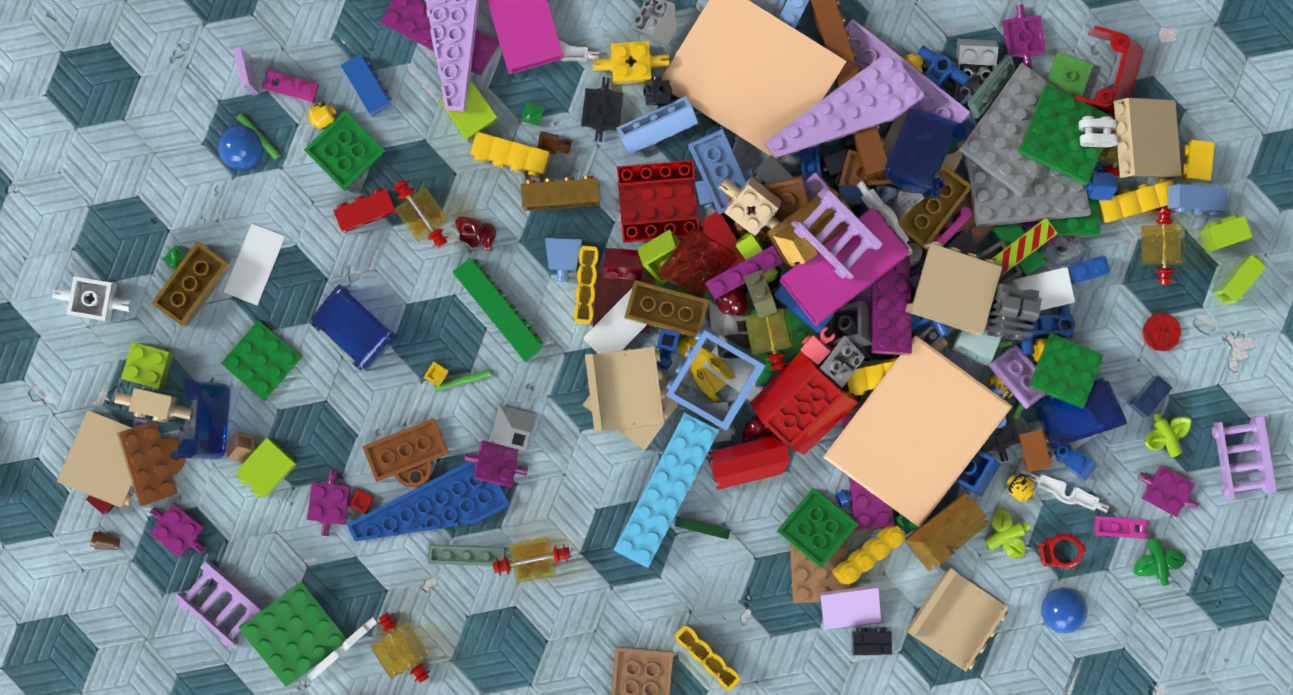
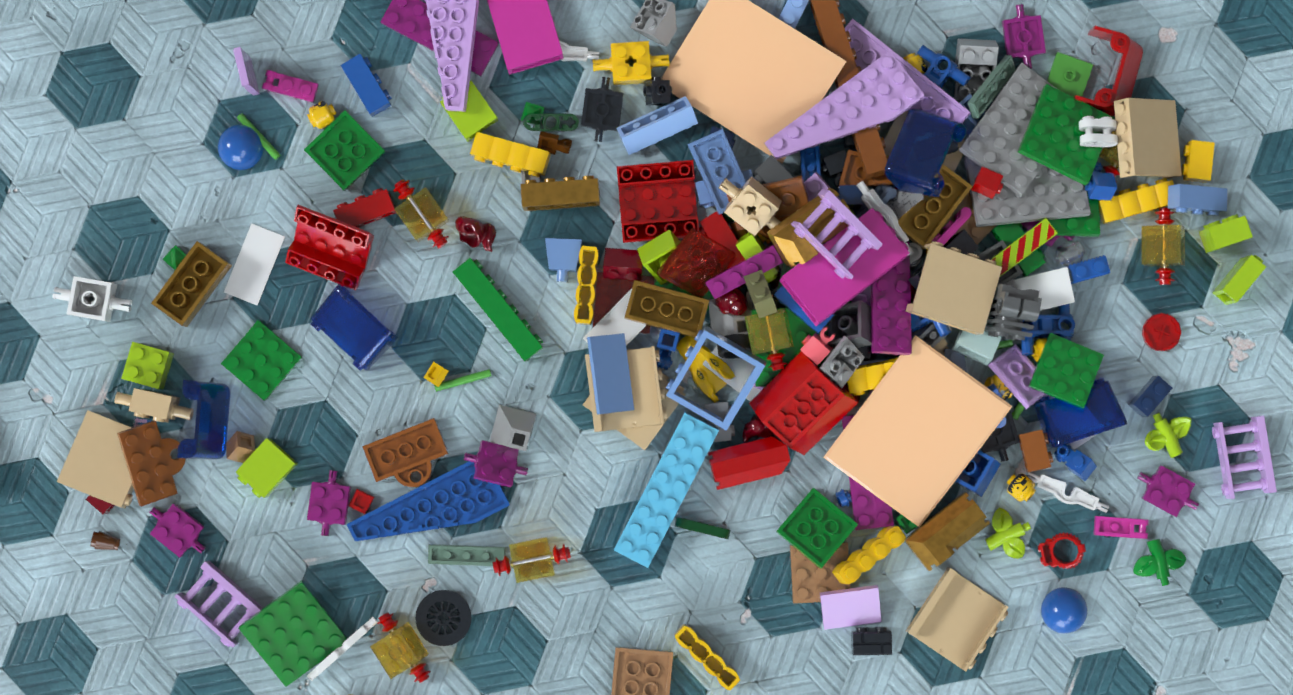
none -> red slope [285,205,374,291]
none -> black piece [415,590,471,646]
none -> dark green beam [523,113,579,131]
none -> medium blue tile [587,333,634,415]
none -> red brick [971,167,1004,199]

